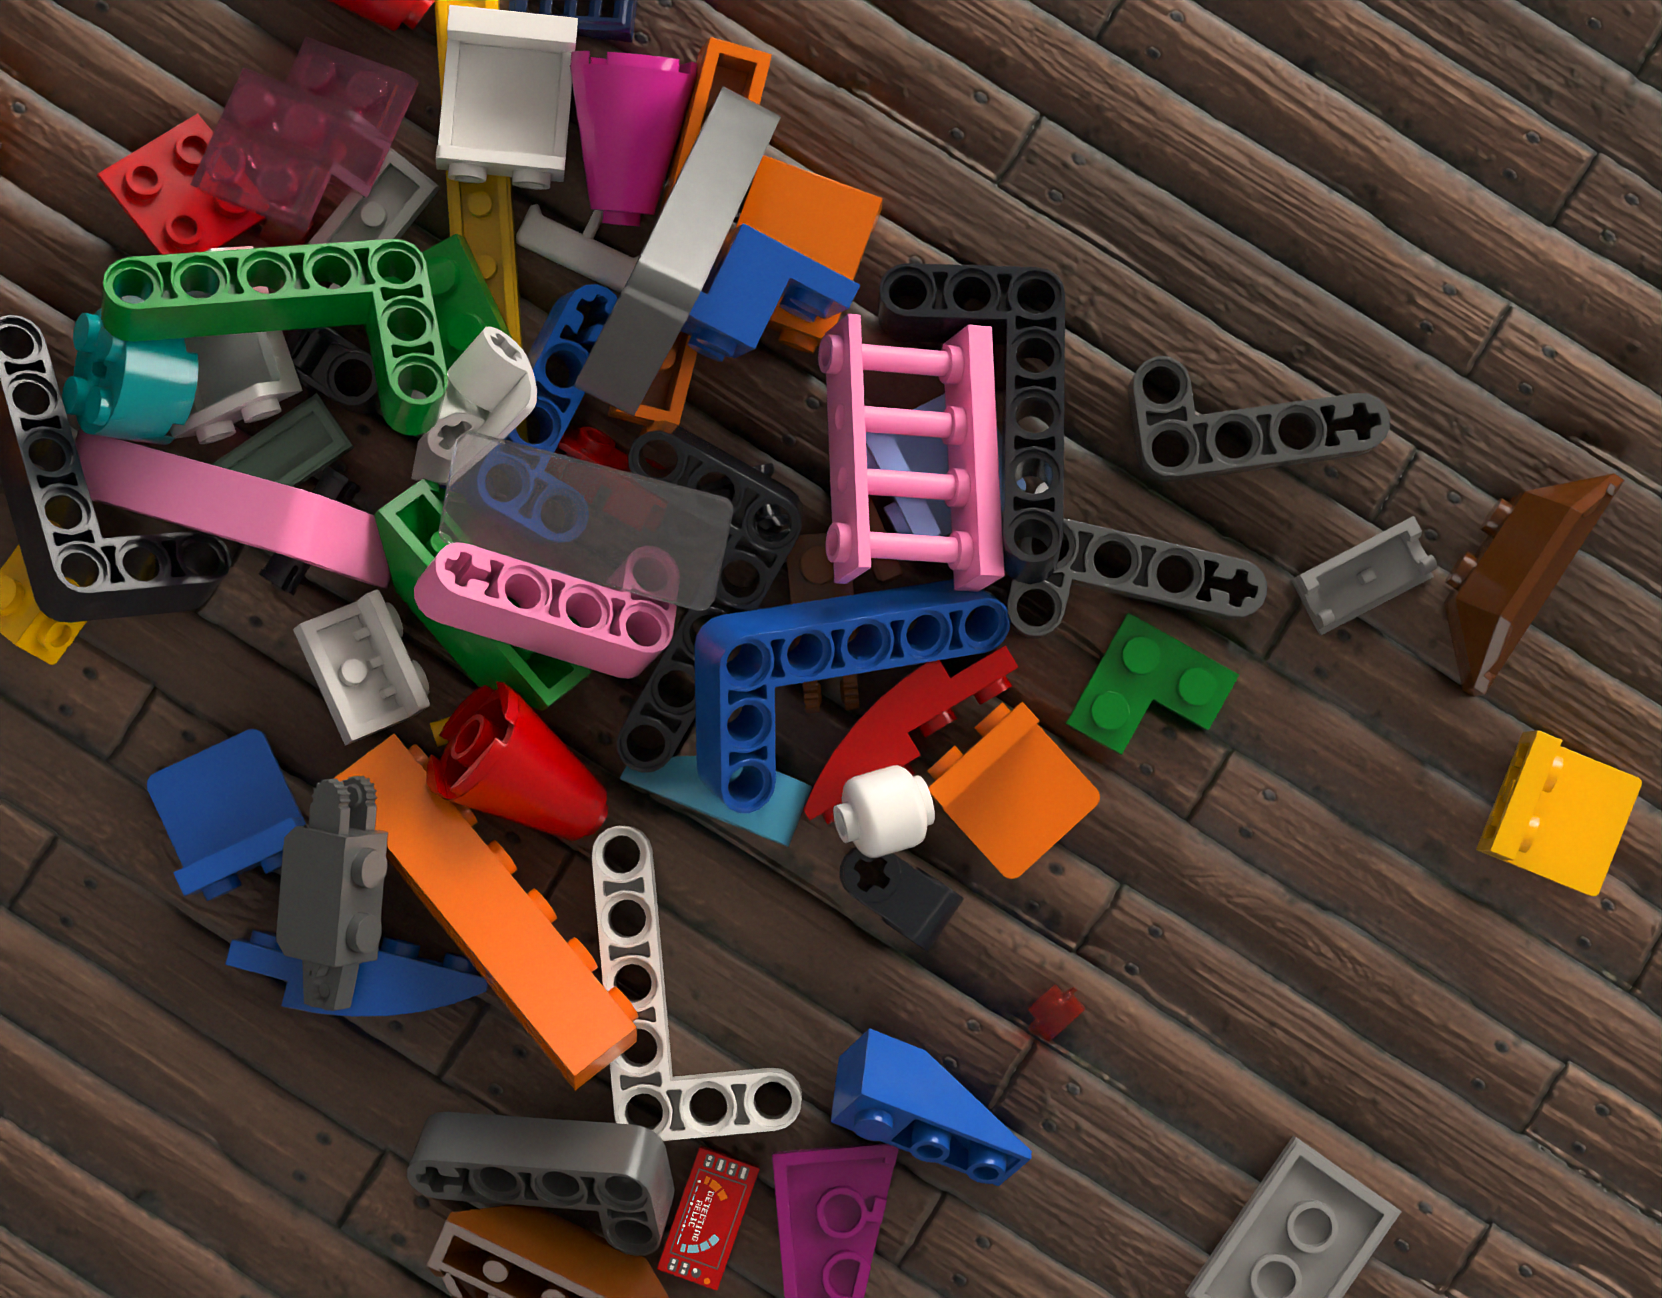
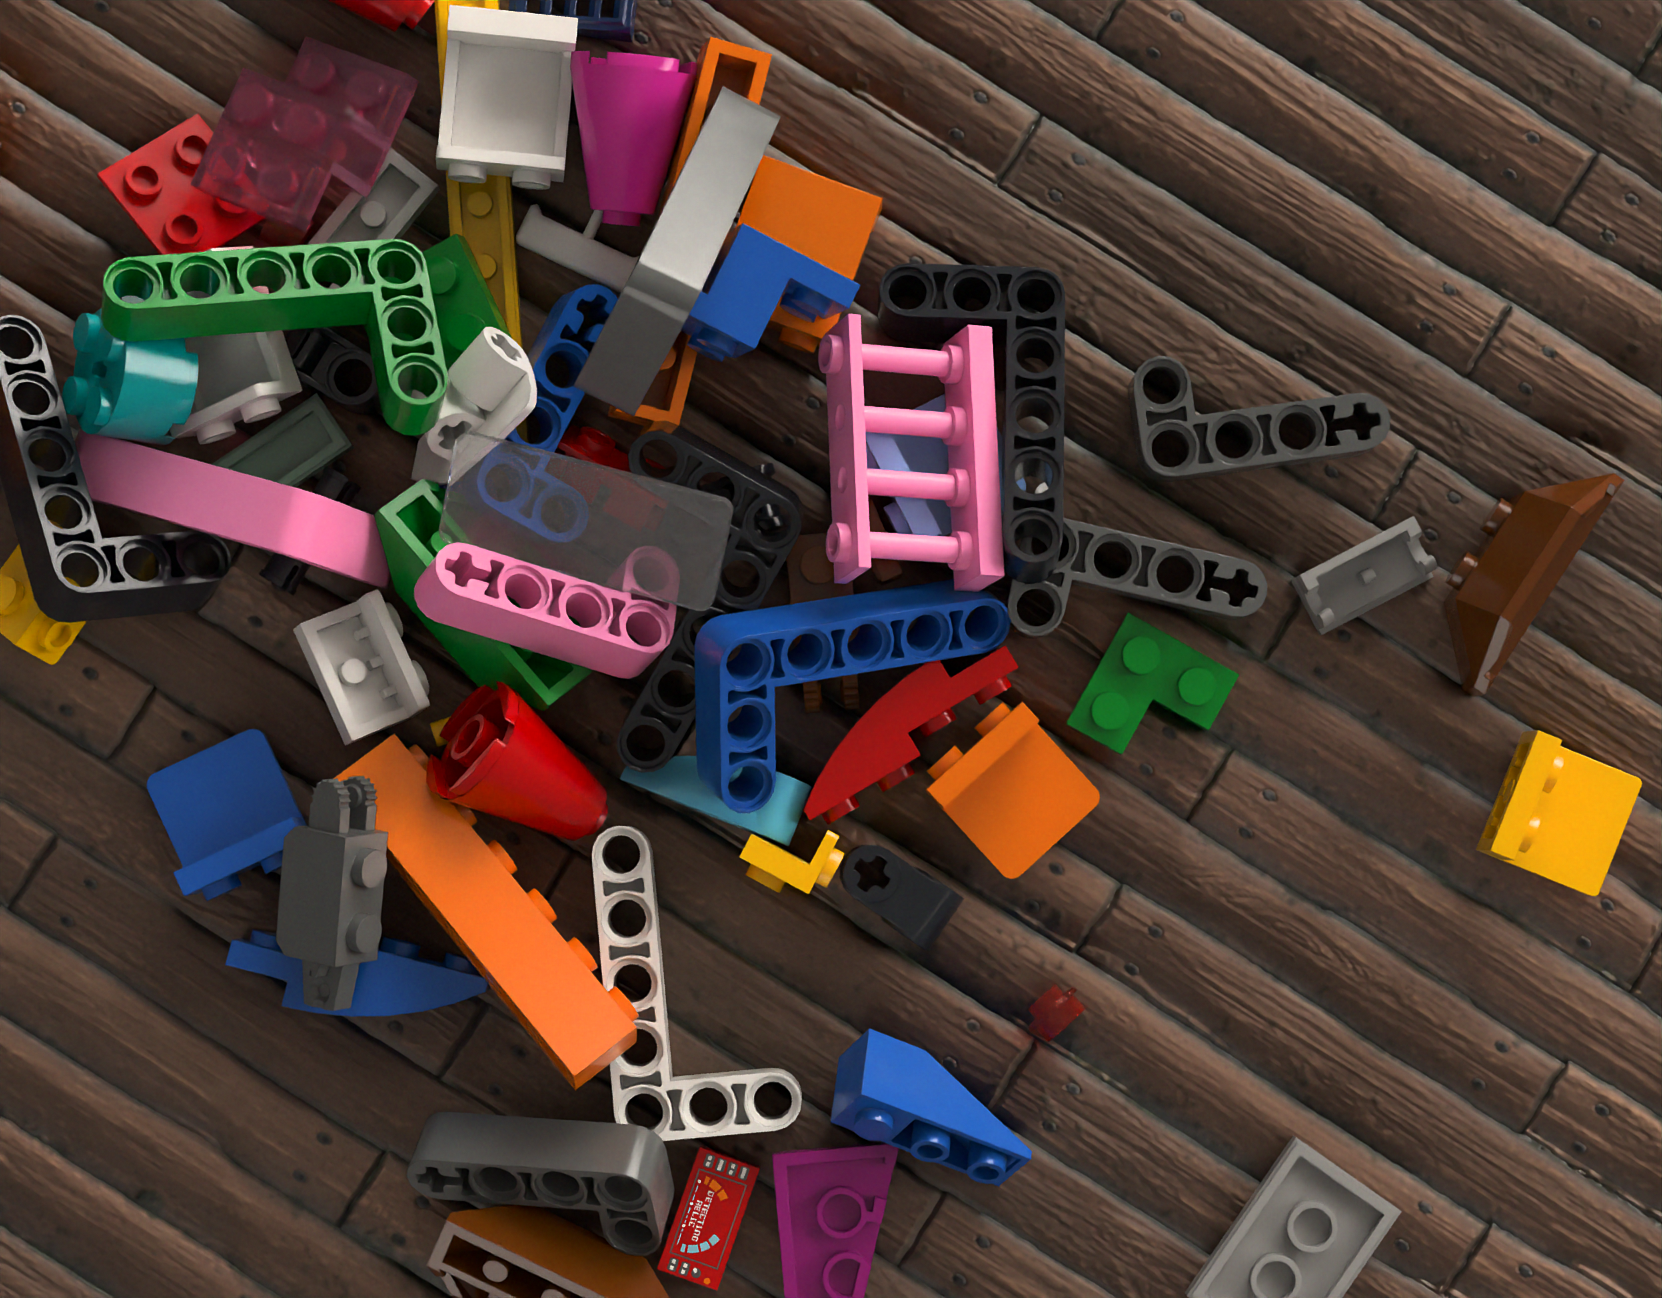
white head [833,765,935,858] -> none
none -> yellow bracket [739,830,845,894]

